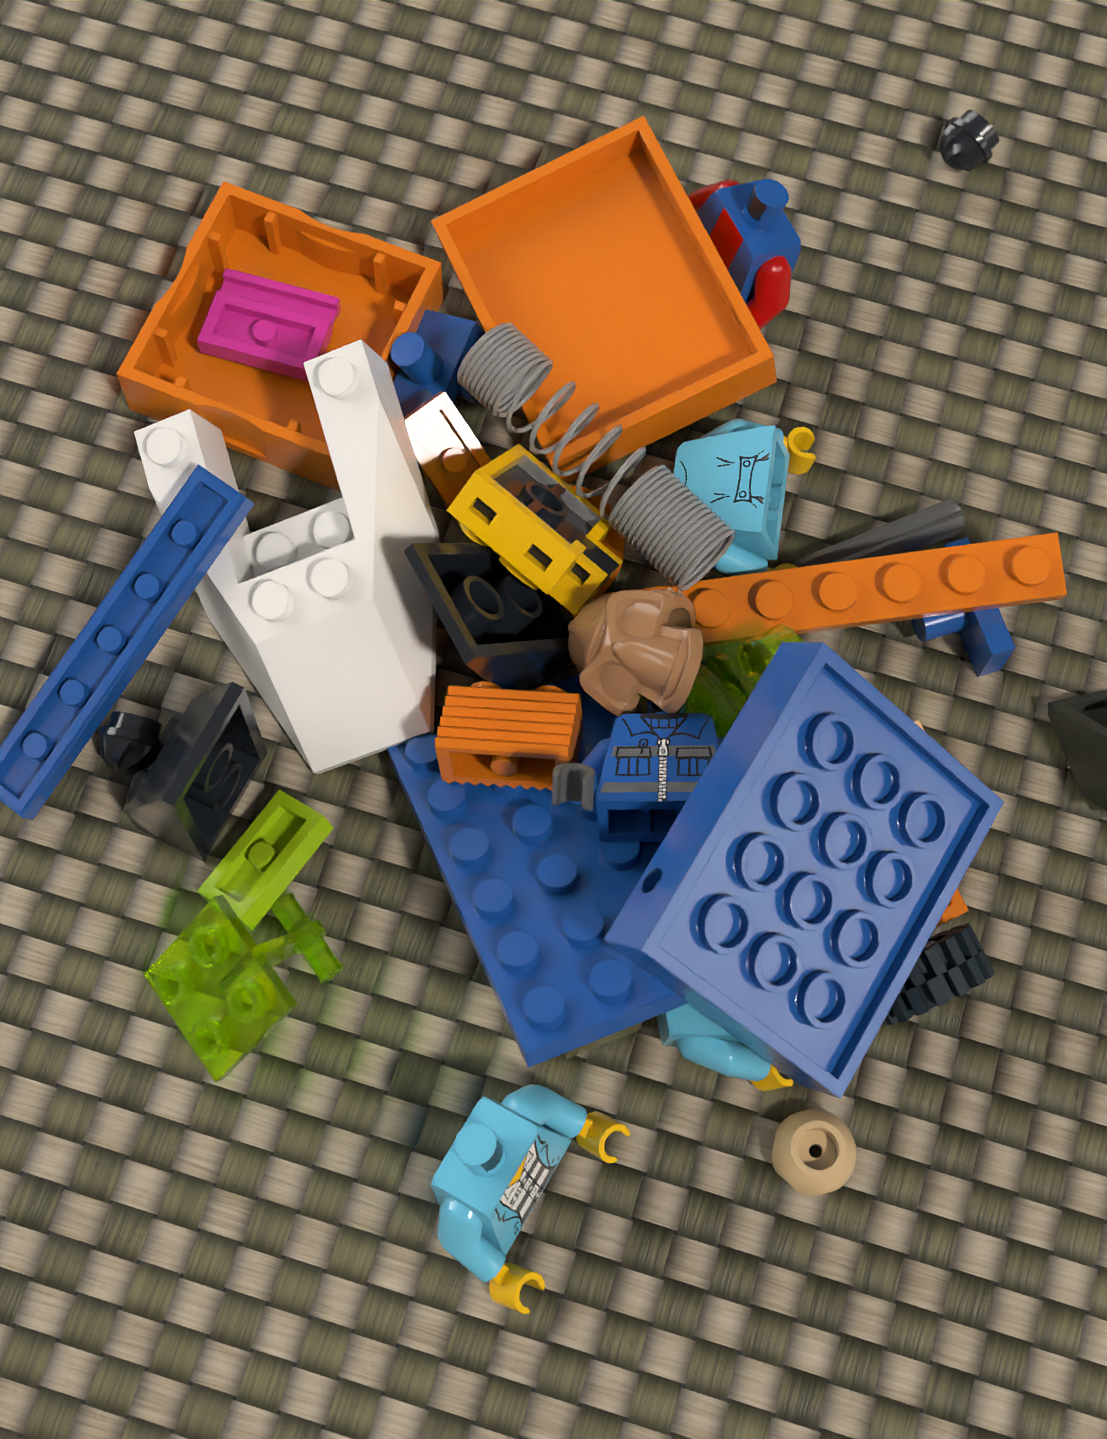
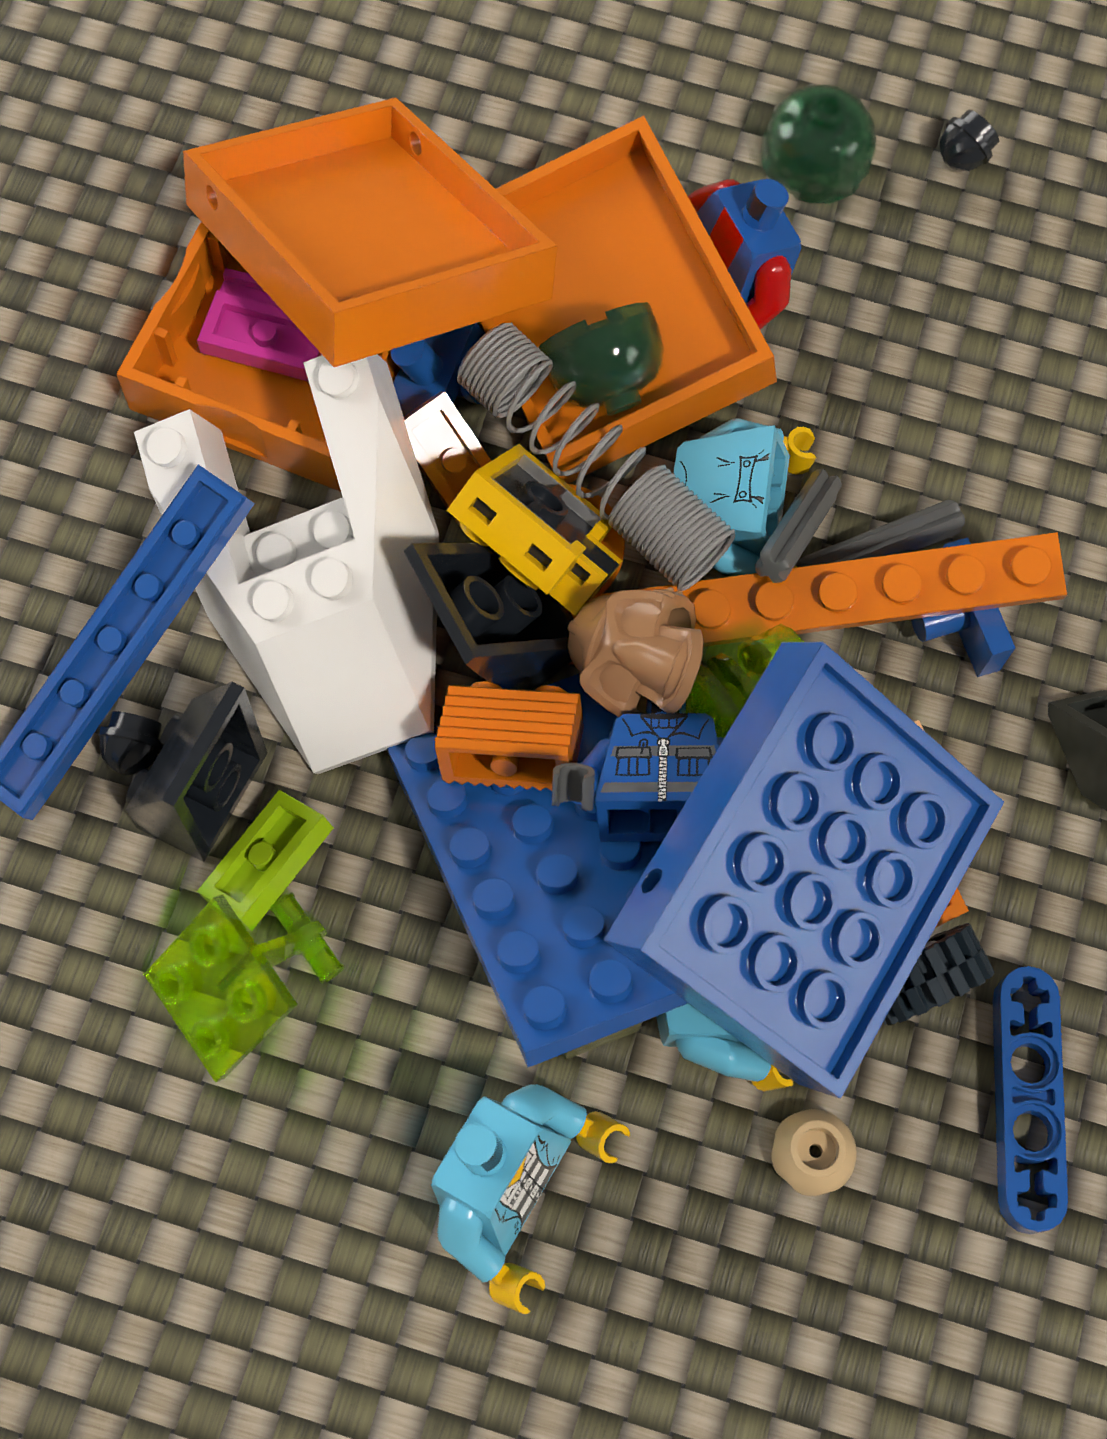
none -> orange piece [183,98,557,368]
none -> clear green cylinder [539,302,664,416]
none -> dark grey axle [755,469,842,583]
none -> clear green cylinder [761,84,876,204]
none -> blue beam [992,966,1068,1235]

